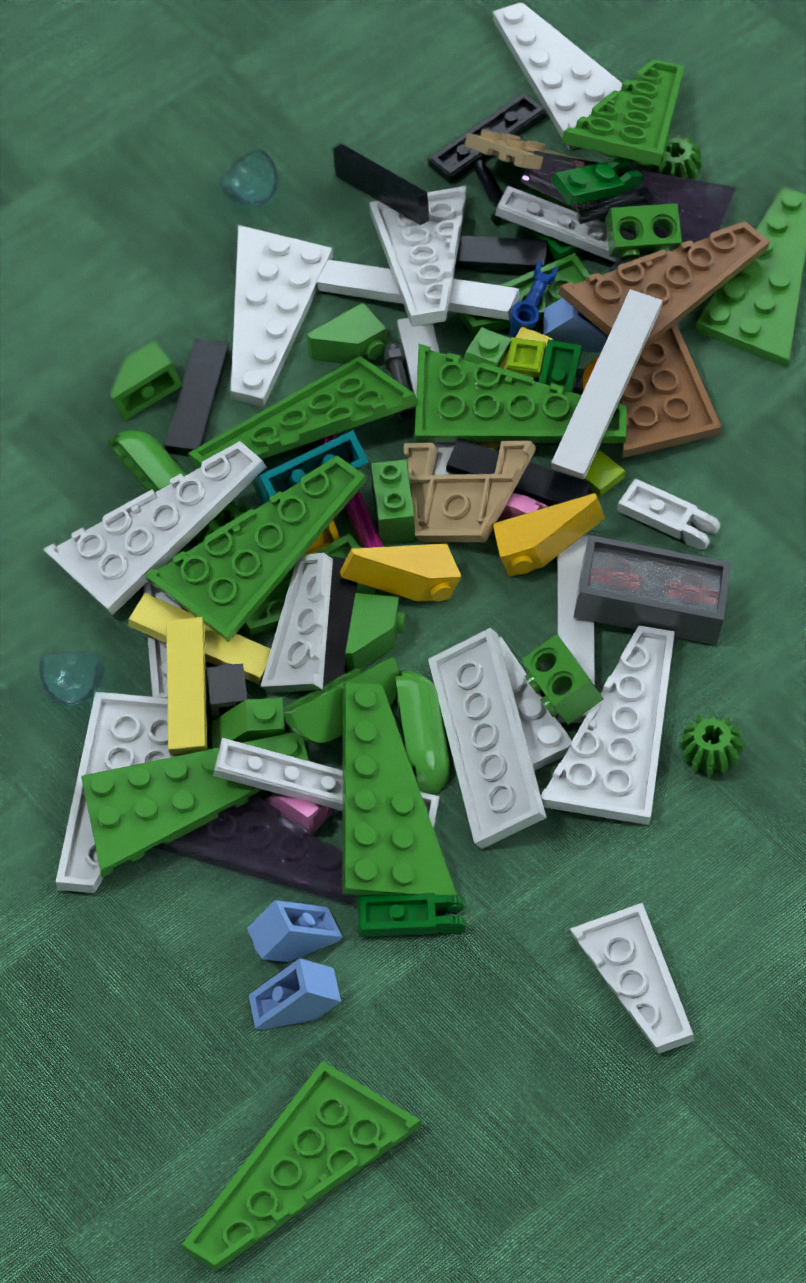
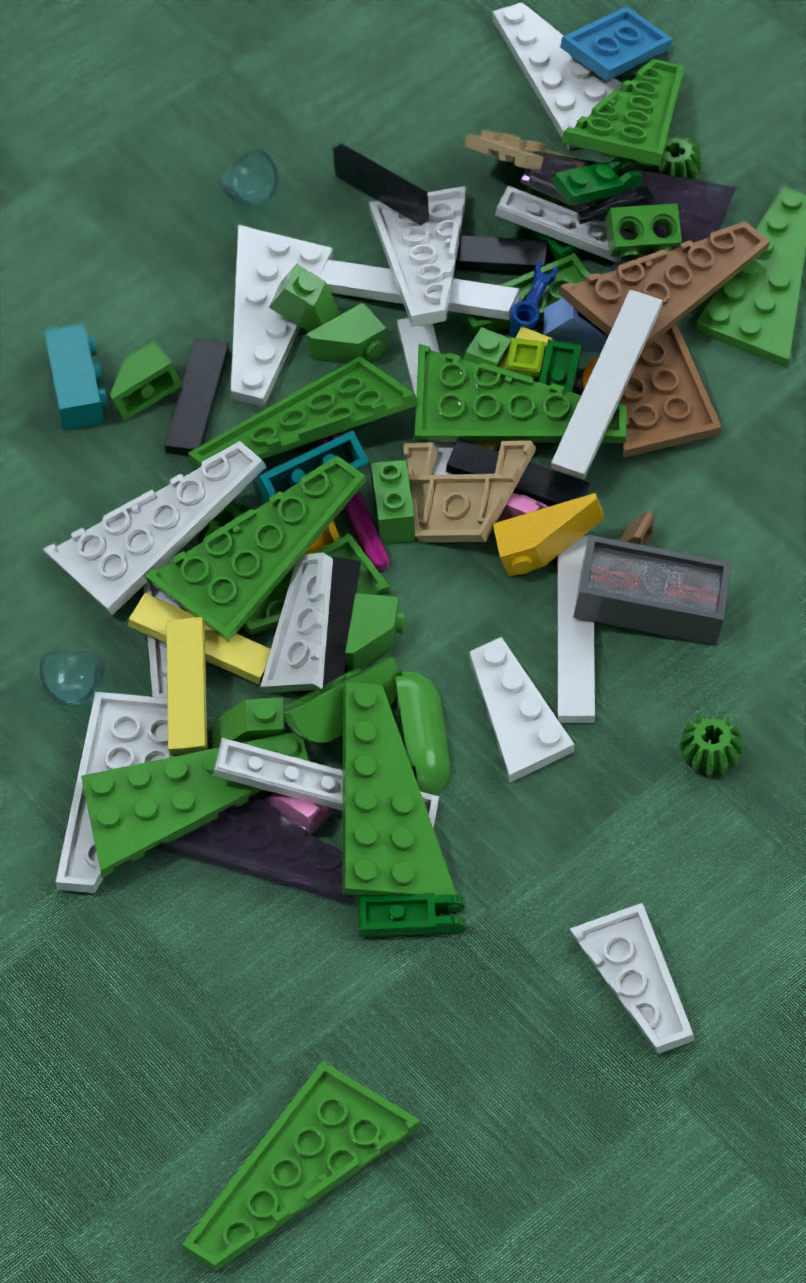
bright green brick [107,430,187,492] -> none
dark grey brick [206,663,248,721] -> none
light blue slope [247,900,343,962] -> none
light blue slope [249,958,341,1030] -> none
yellow slope [340,544,462,602] -> none
dark grey bar [383,344,416,421] -> none
black tile [428,92,546,184] -> none
white plate [428,628,546,849] -> none
black piece [473,160,503,225] -> none
bright green brick [521,634,604,725] -> none
white wing [541,625,675,825] -> none
lime tile [575,451,625,497] -> none
white hinge [617,479,721,550] -> none
none -> teal brick [44,323,108,431]
none -> bright green slope [269,264,341,332]
none -> dark azure plate [560,6,673,81]
none -> medium nougat slope [619,510,654,546]

